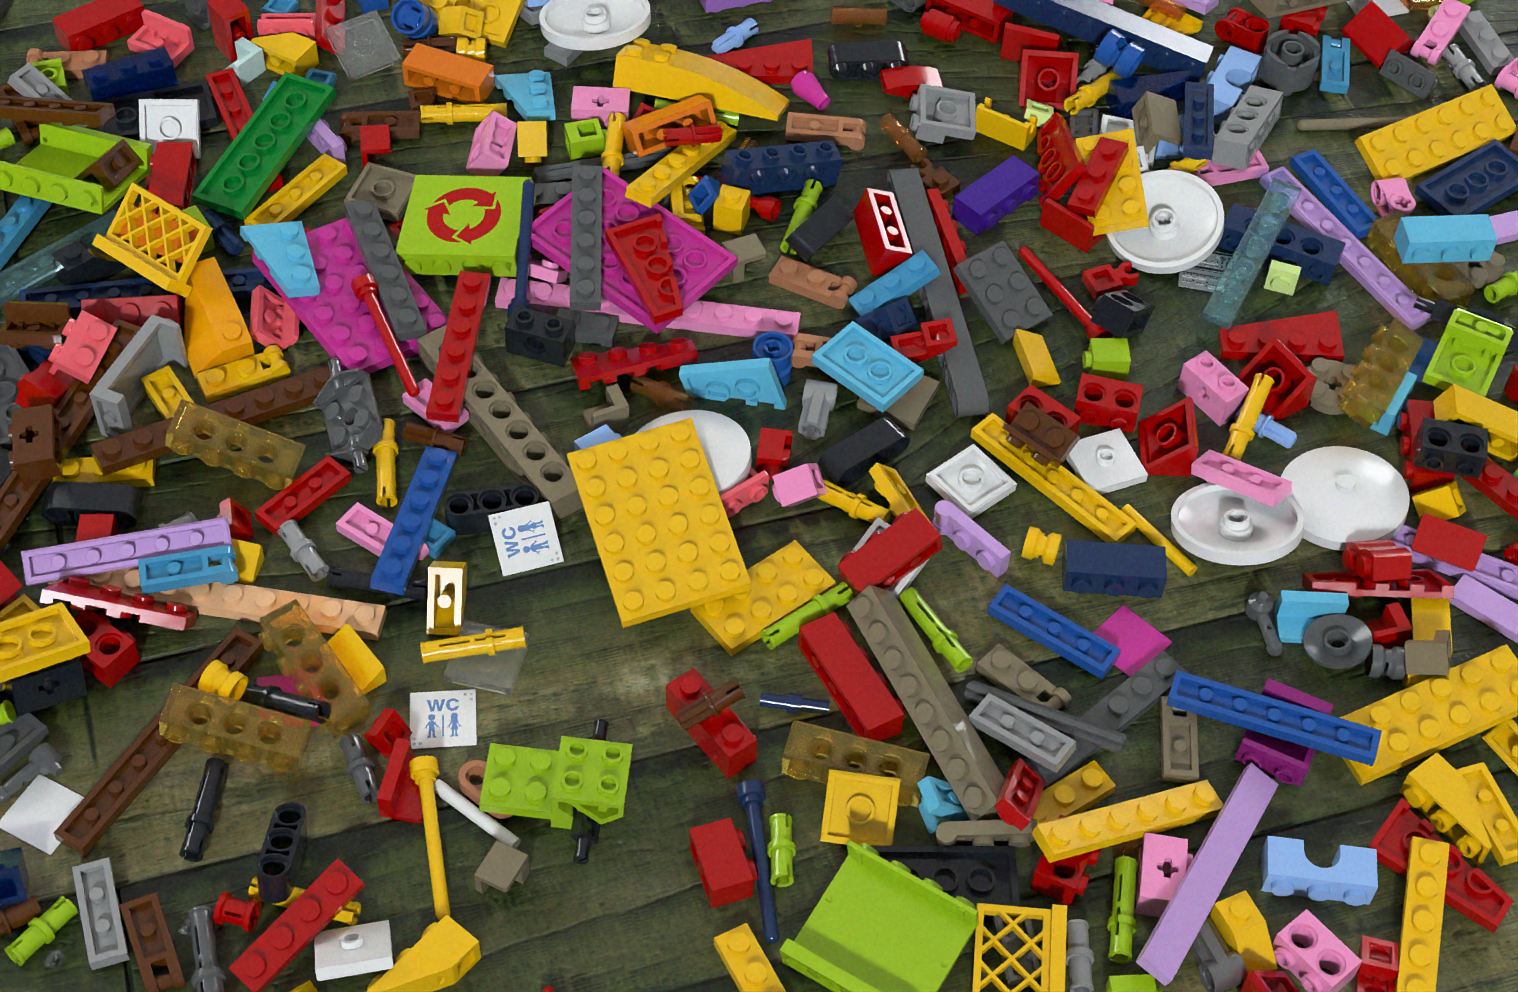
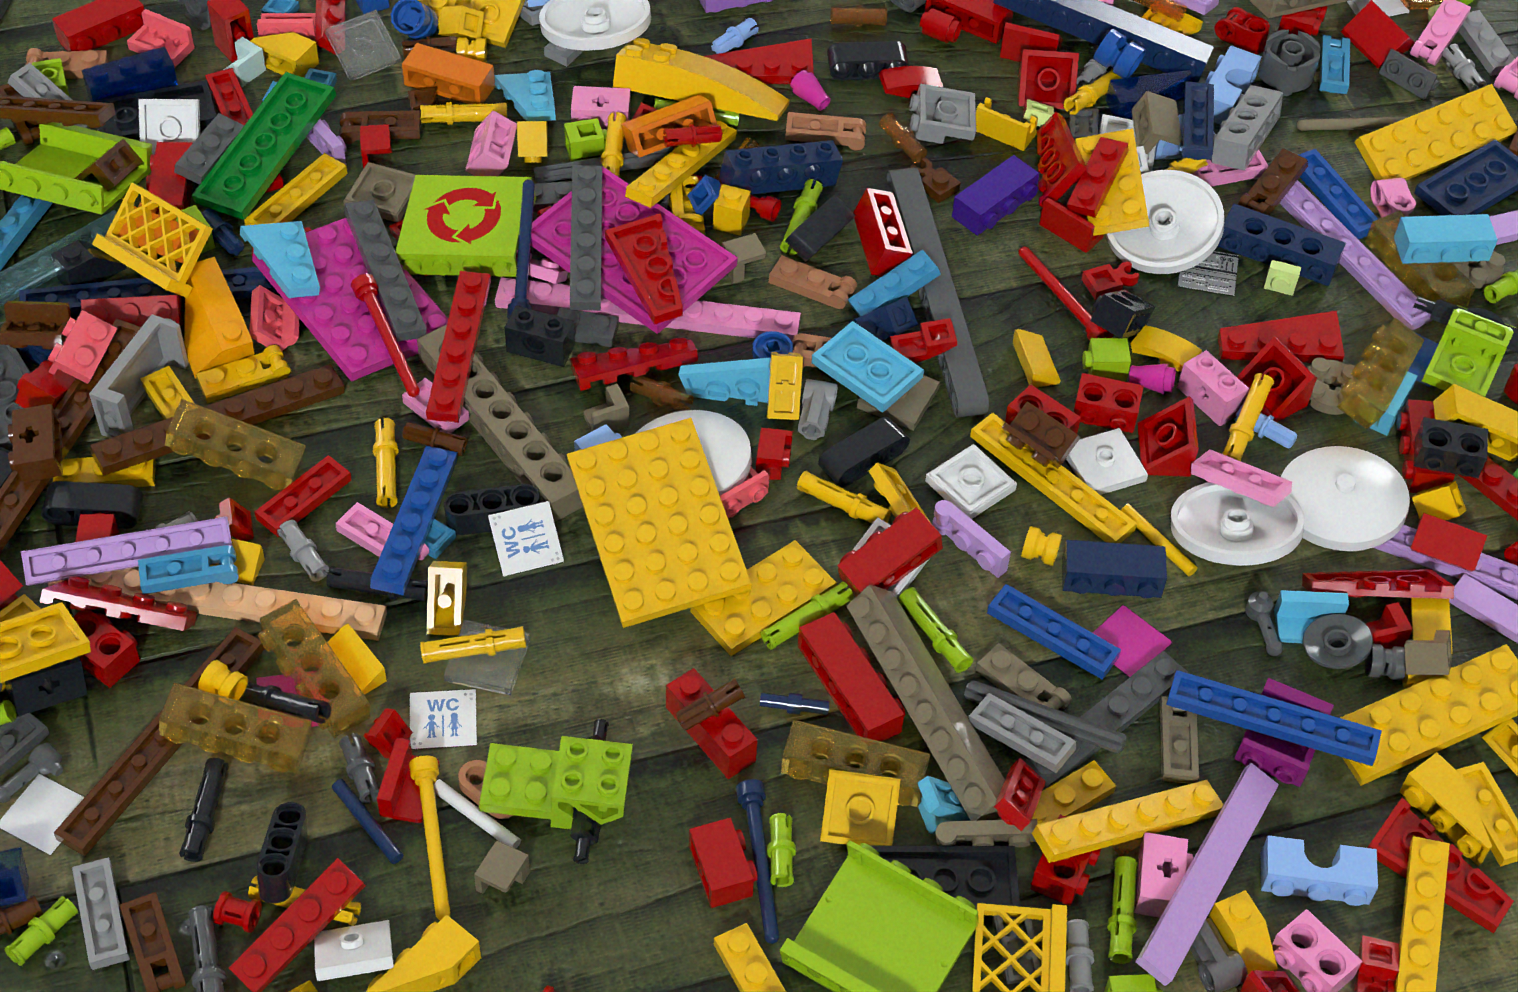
dark grey plate [313,358,383,474] -> none
bright pink brick [772,463,827,507] -> none
red plate [926,188,968,294] -> none
dark grey plate [953,240,1053,345] -> none
clear light blue plate [1202,178,1302,330] -> none
red brick [1342,540,1412,582] -> none
none -> dark grey plate [174,113,245,185]
none -> dark blue bar [332,779,404,864]
none -> yellow hinge [767,352,803,420]
none -> dark pink cone [1129,364,1176,394]
none -> yellow slope [1130,325,1202,372]
none -> reddish brown plate [1238,148,1308,216]

